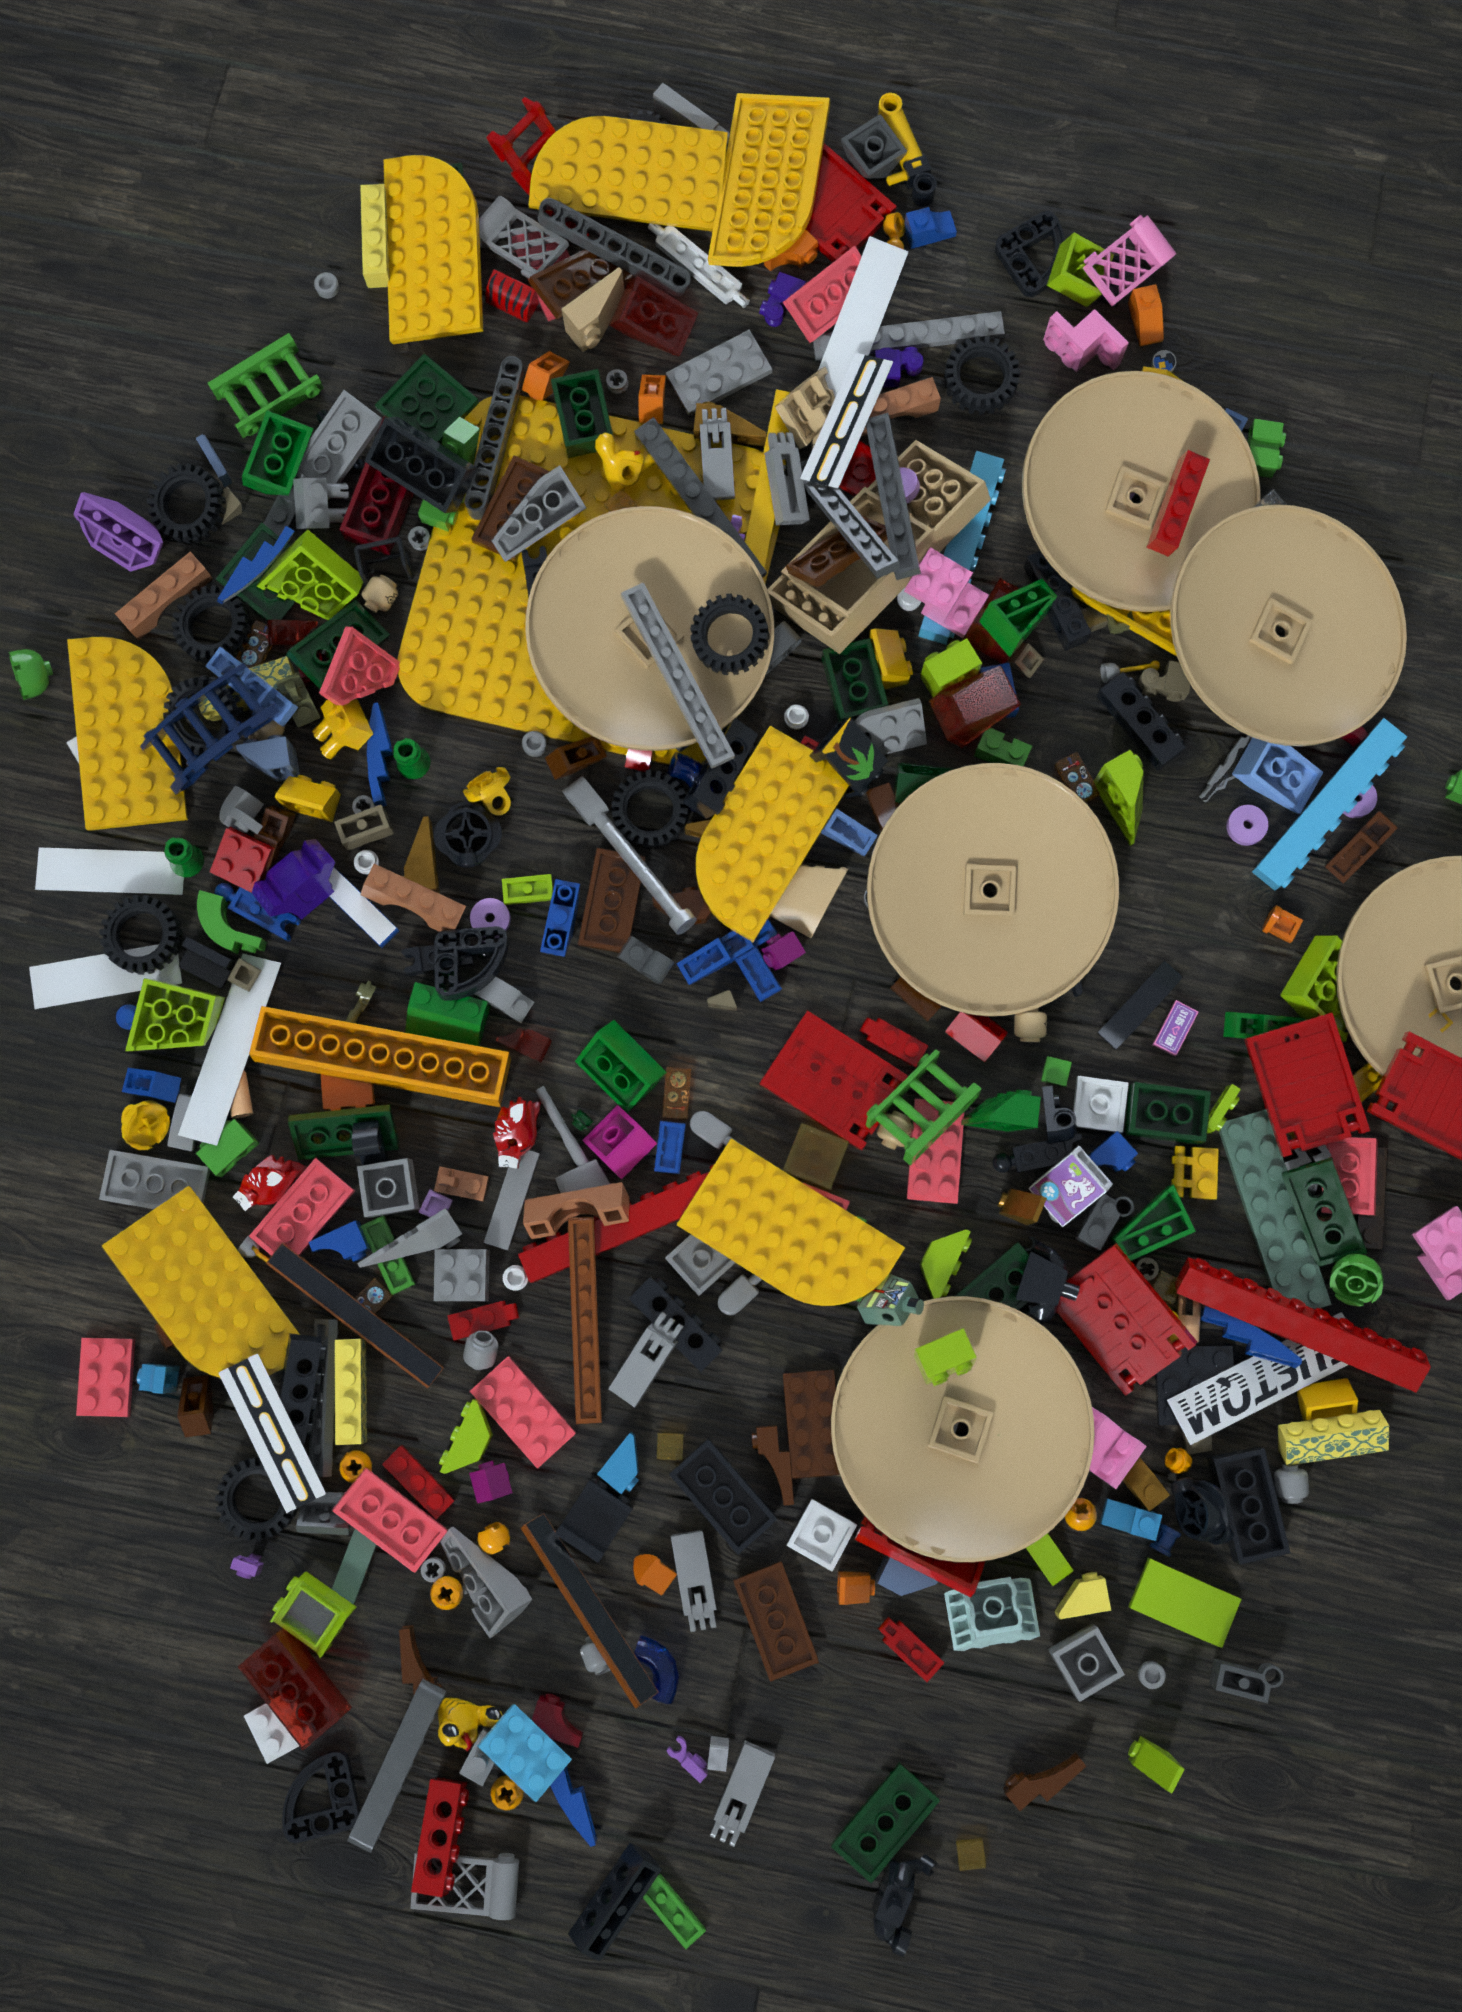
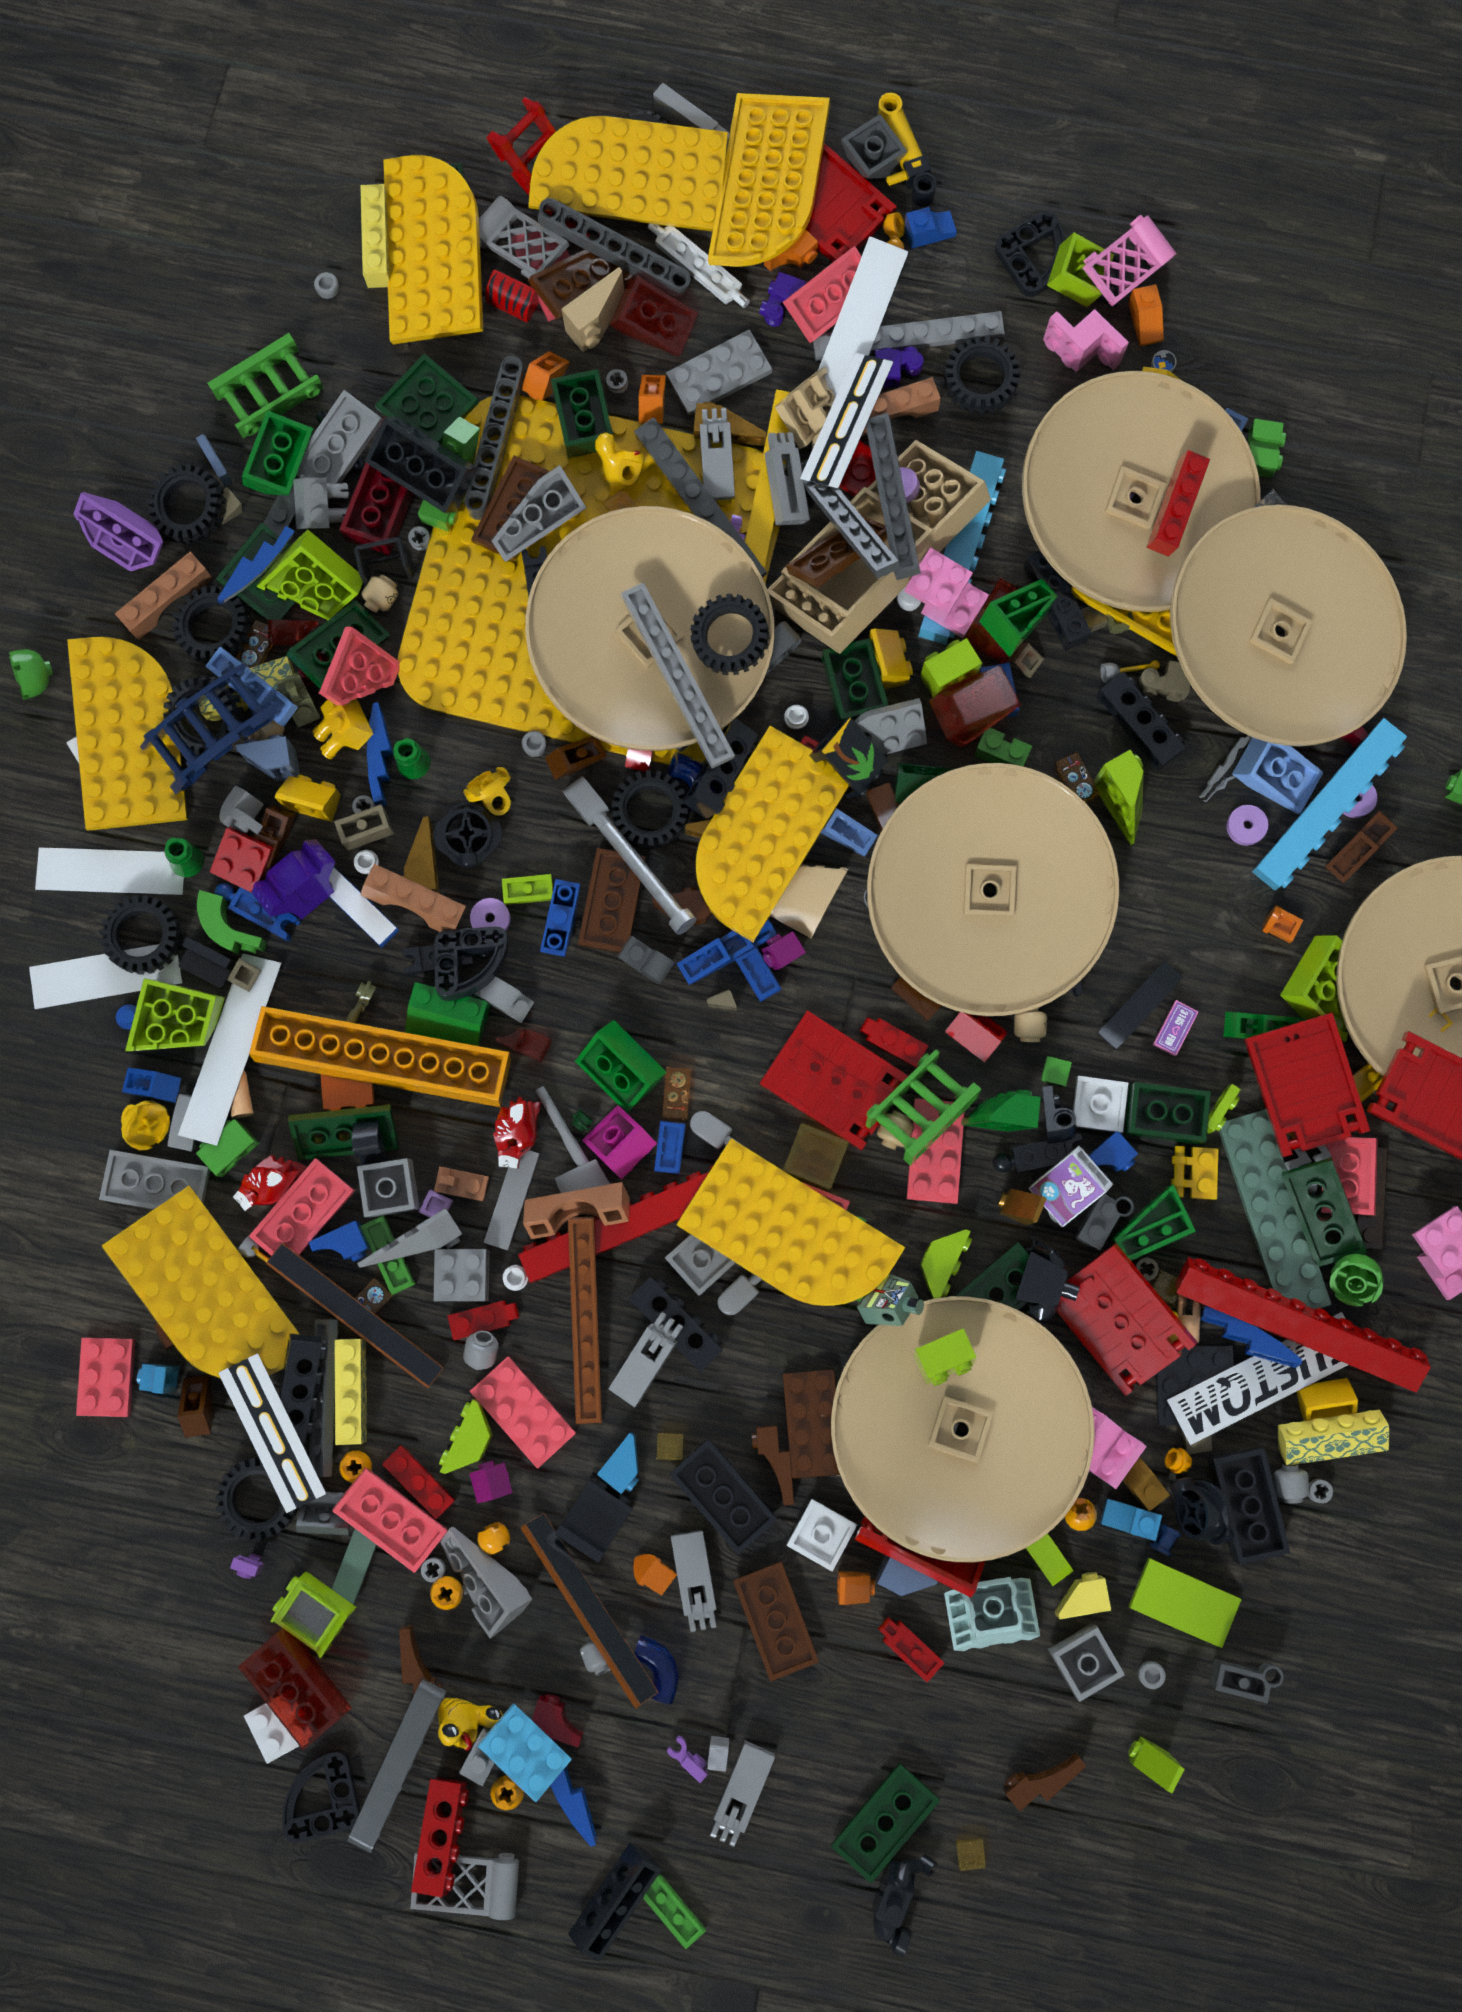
none -> light grey bush [1308,1479,1333,1504]

